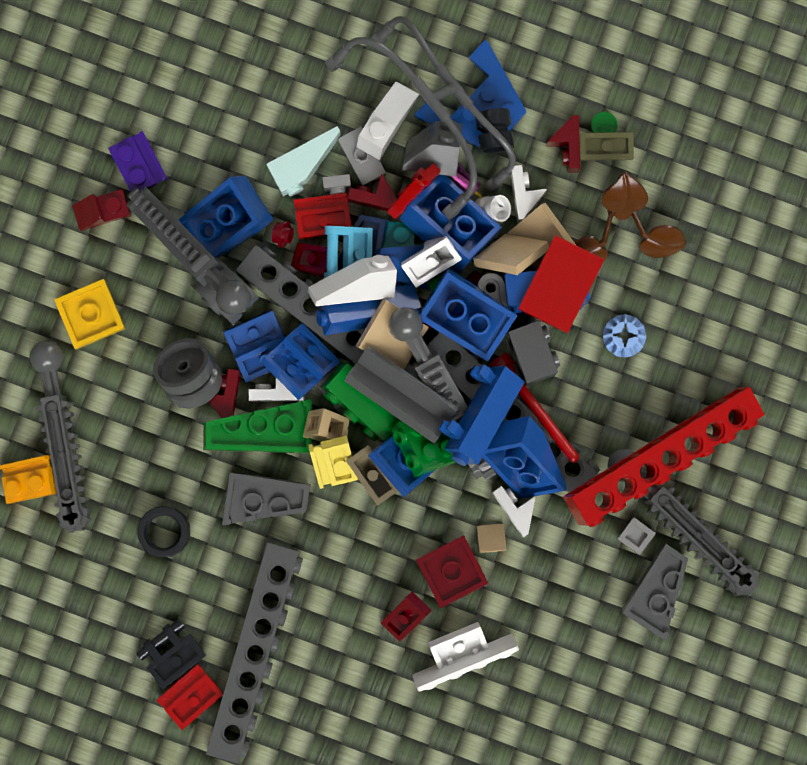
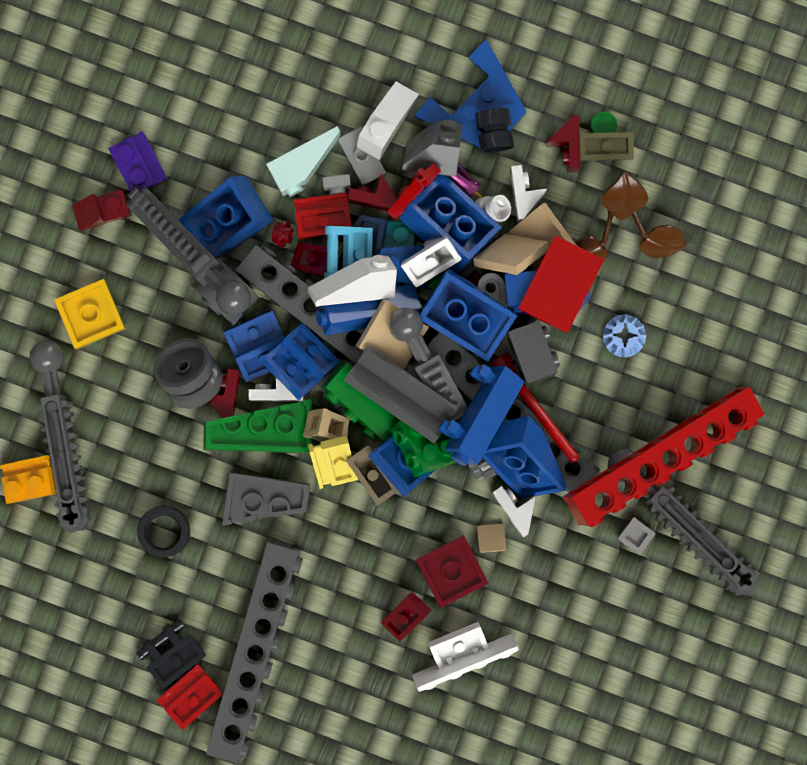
dark grey bar [325,16,516,220] -> none
dark grey wing [620,543,688,642] -> none

